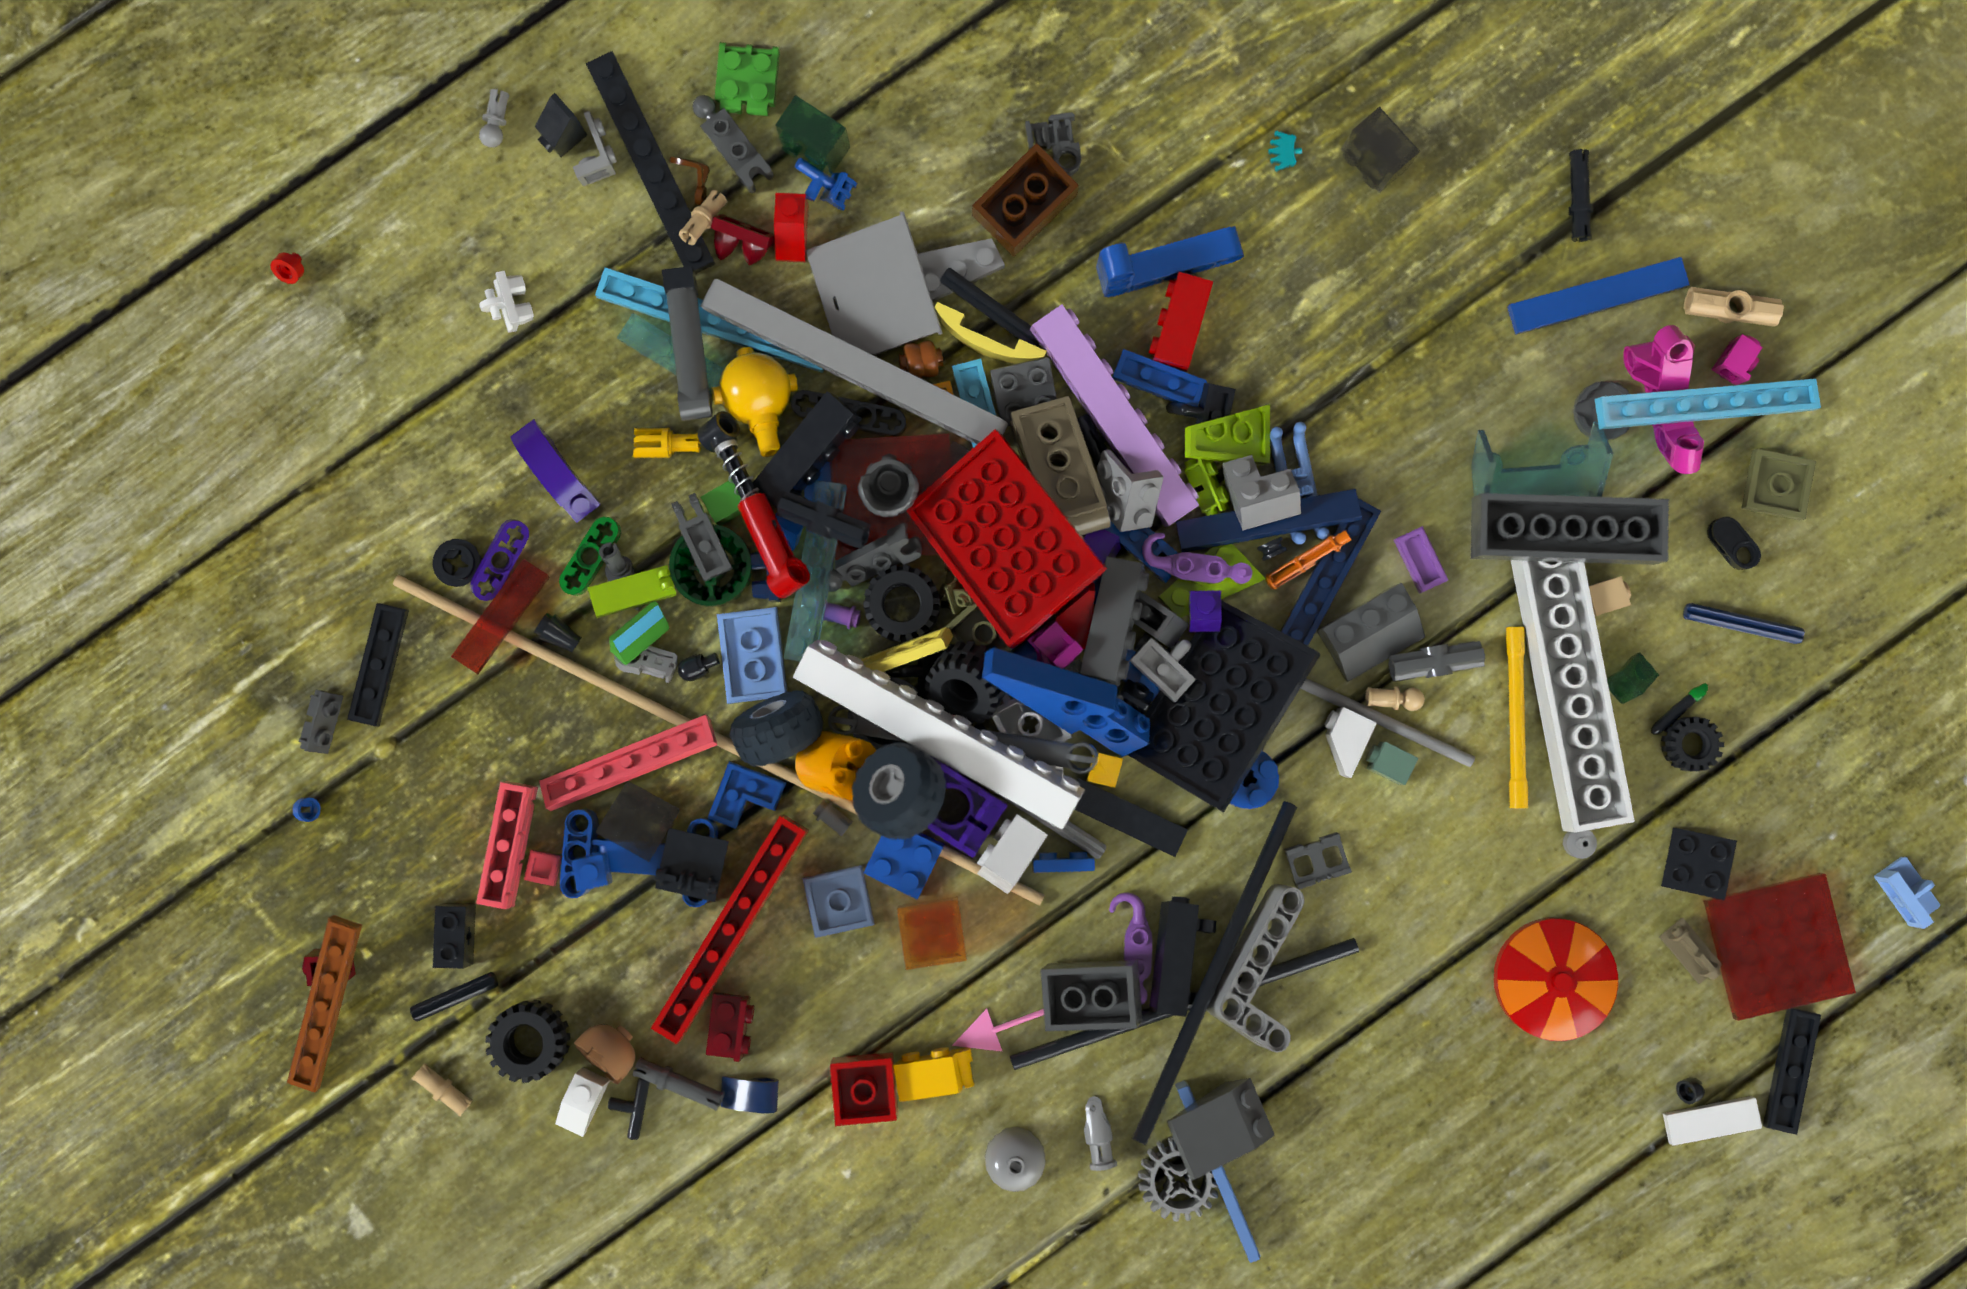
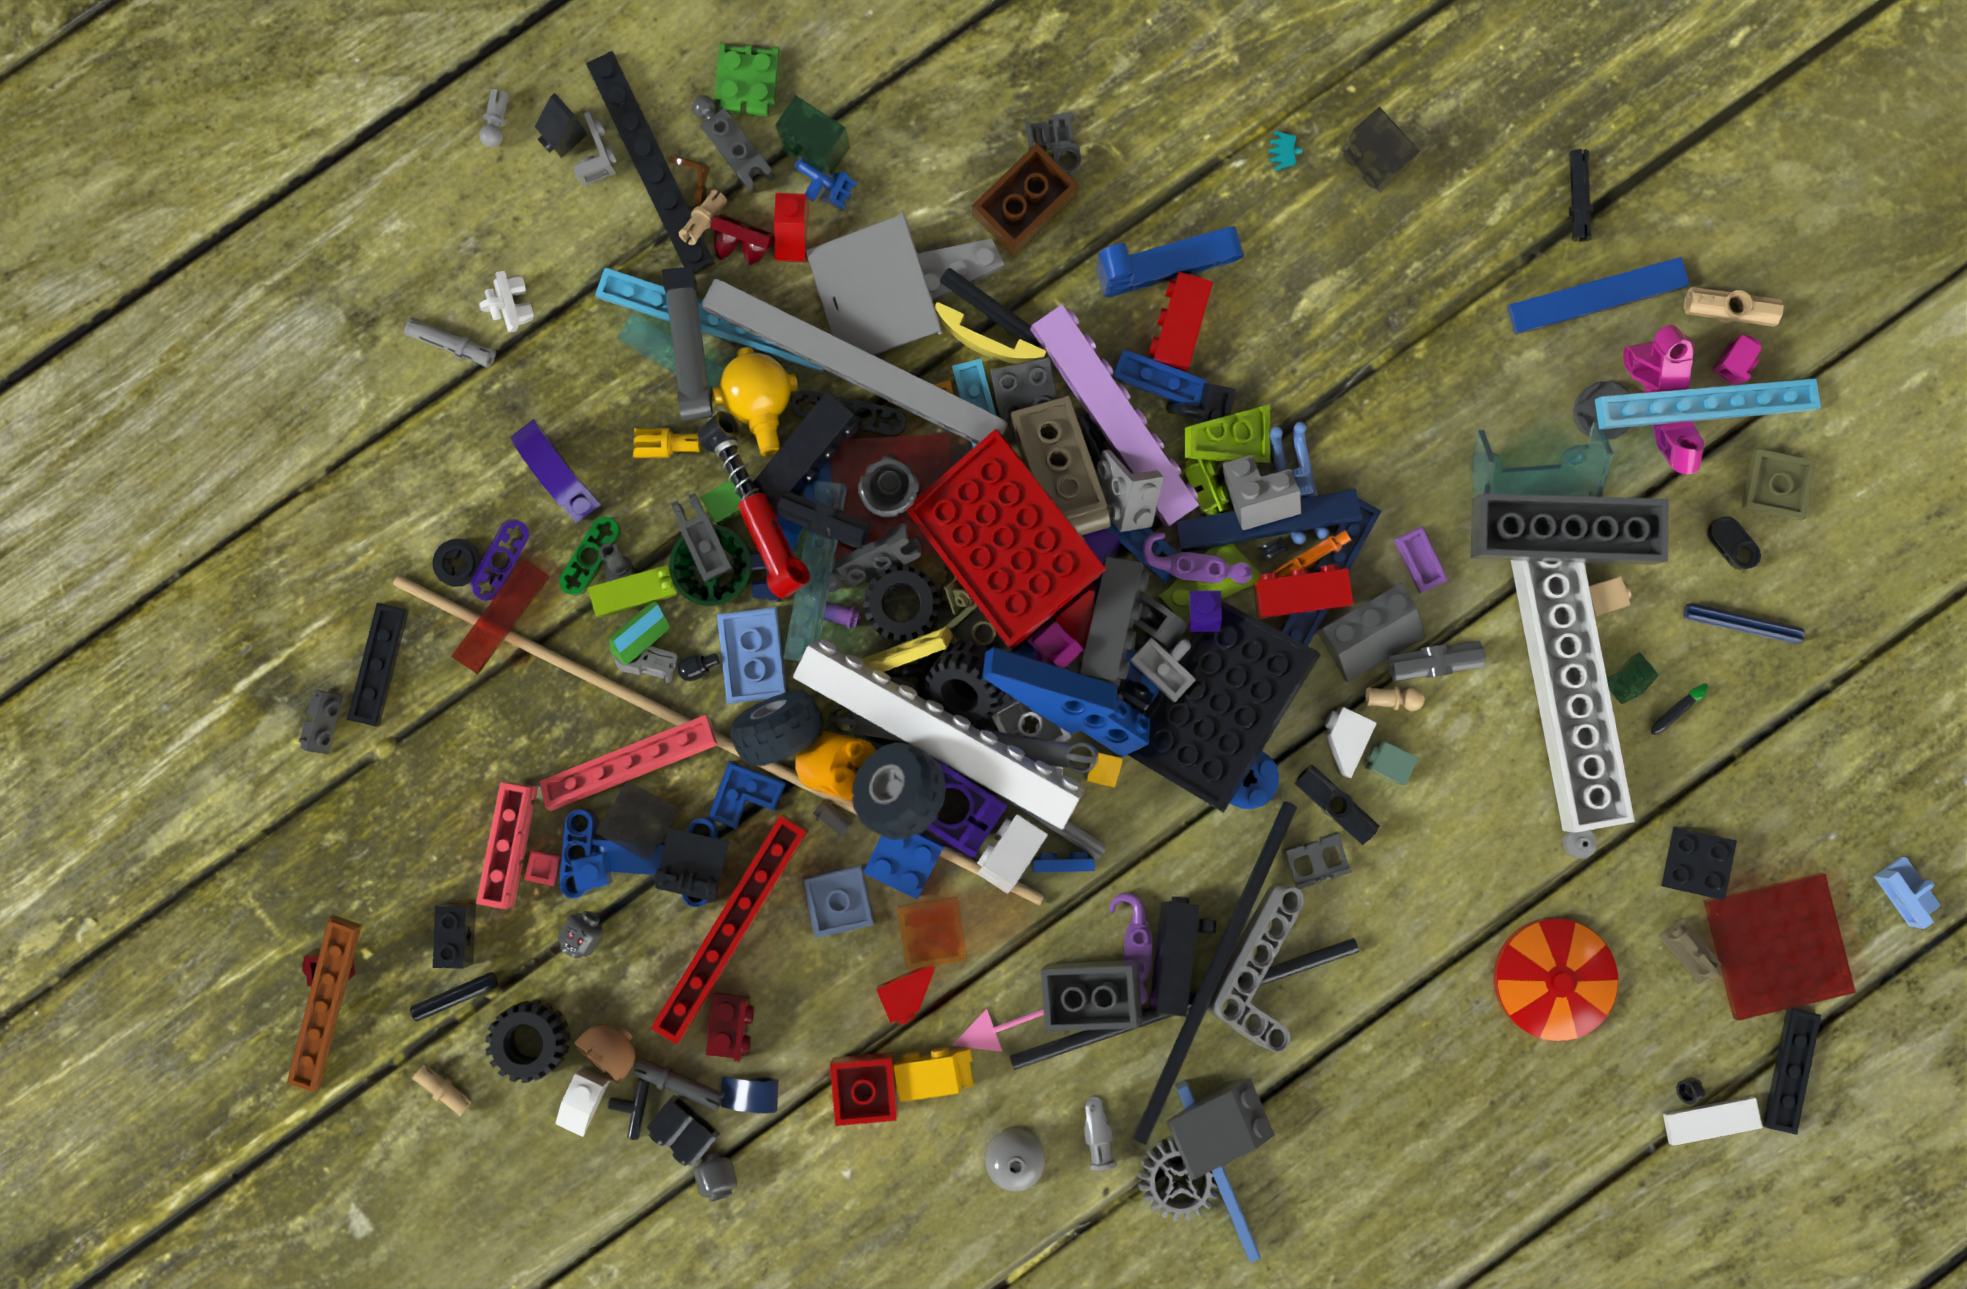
red tile [270,252,304,284] -> none
blue hinge [292,797,321,822] -> none
black cone [534,612,582,652] -> none
dark orange piece [898,340,943,378] -> none
black tile [1074,778,1188,857] -> none
light grey piece [1300,678,1475,767] -> none
yellow piece [1506,627,1528,808] -> none
black tyre [1661,717,1724,772] -> none
none -> light grey pin [404,317,496,368]
none -> dark grey head [558,911,604,959]
none -> black brick [646,1095,720,1167]
none -> dark grey head [694,1152,737,1202]
none -> red slope [876,961,935,1025]
none -> red brick [1253,564,1353,619]
none -> black piece [1294,764,1380,845]

